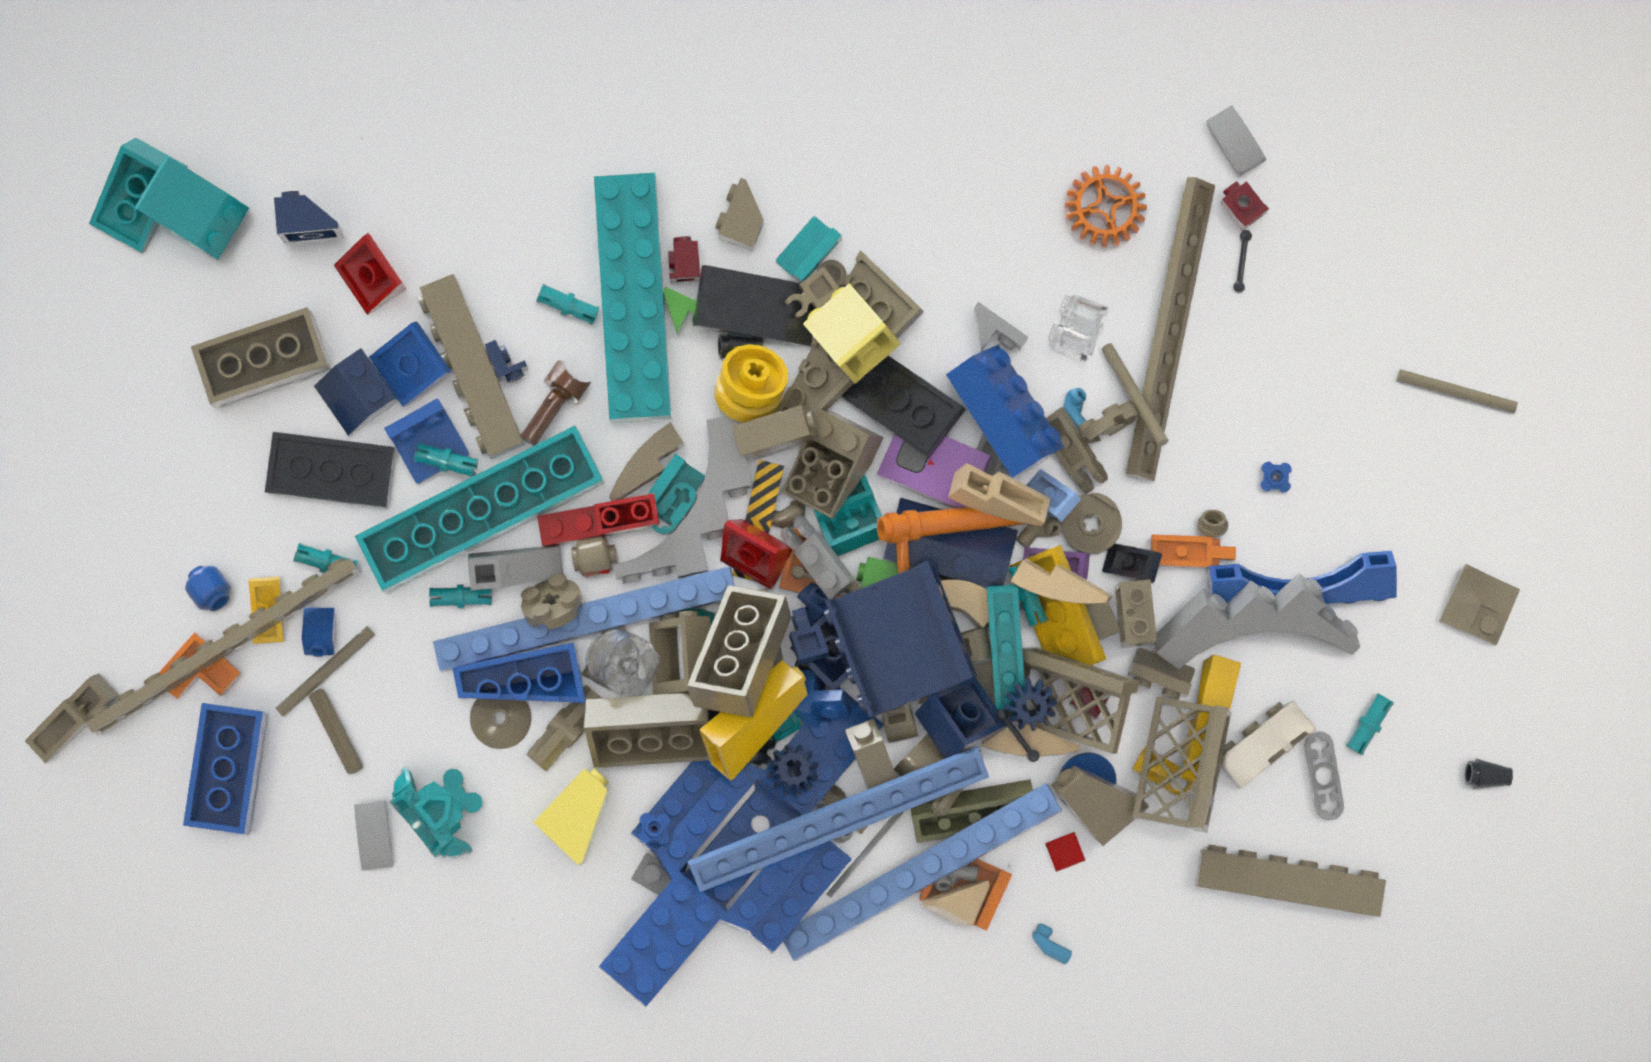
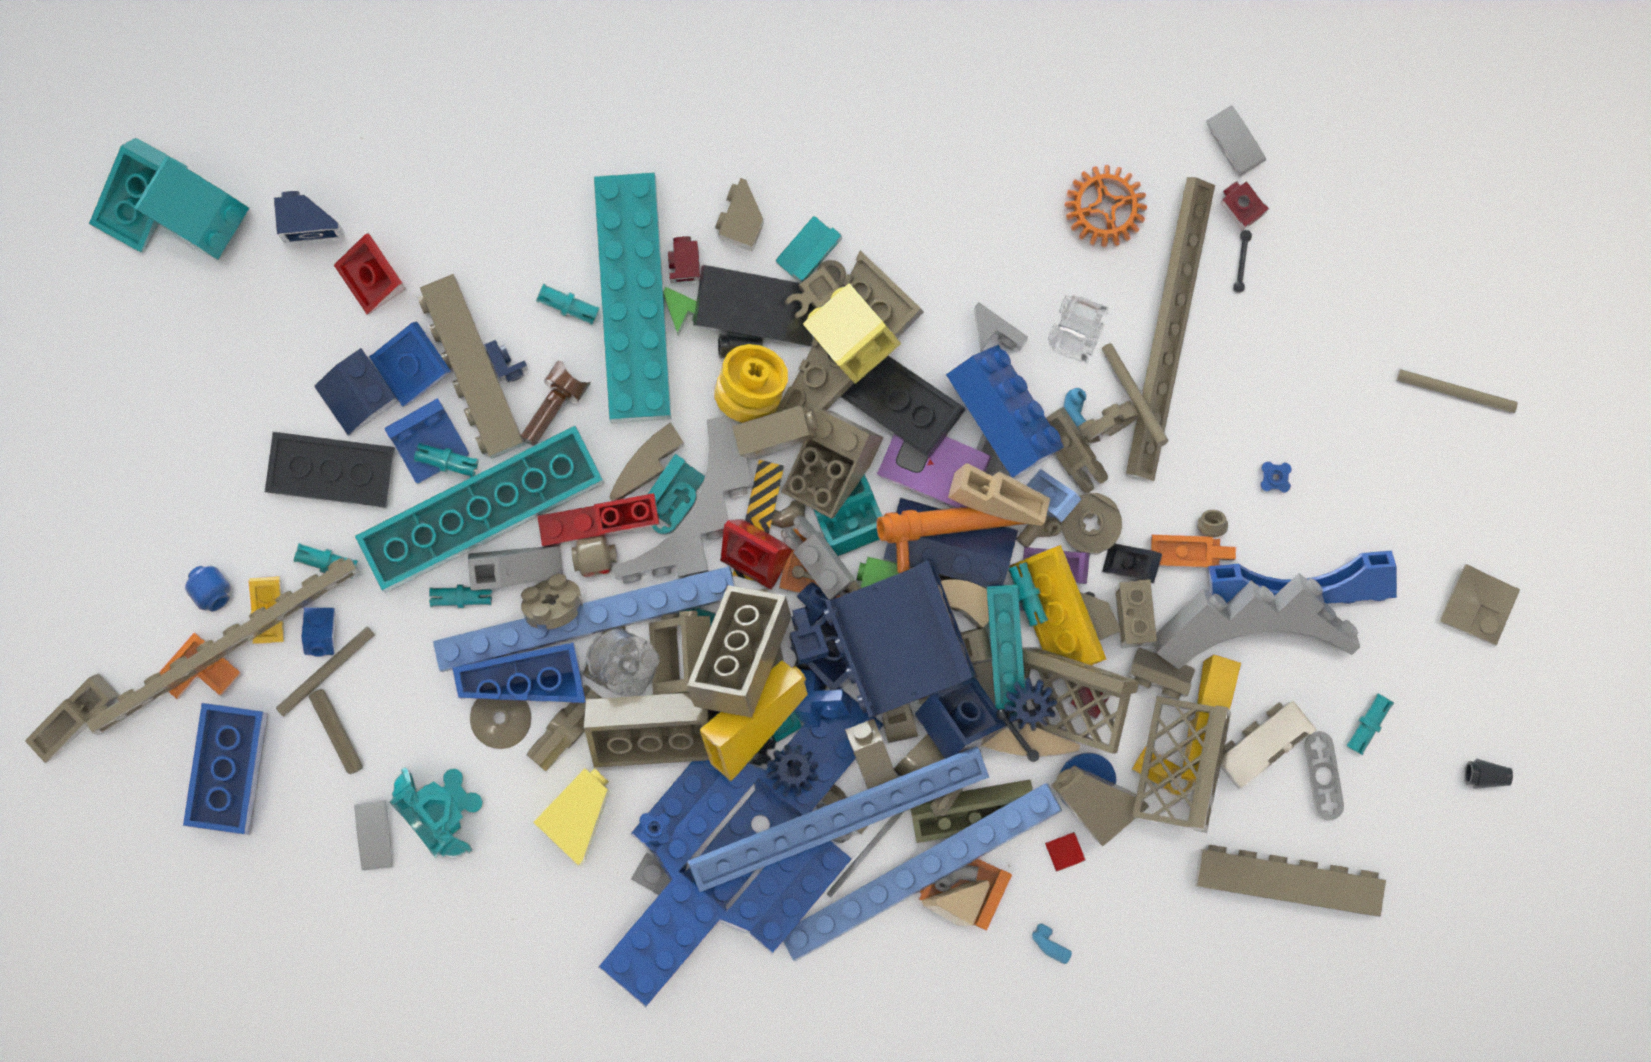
dark tan brick [191,307,331,408] -> none
tan slope [1010,559,1112,604] -> none

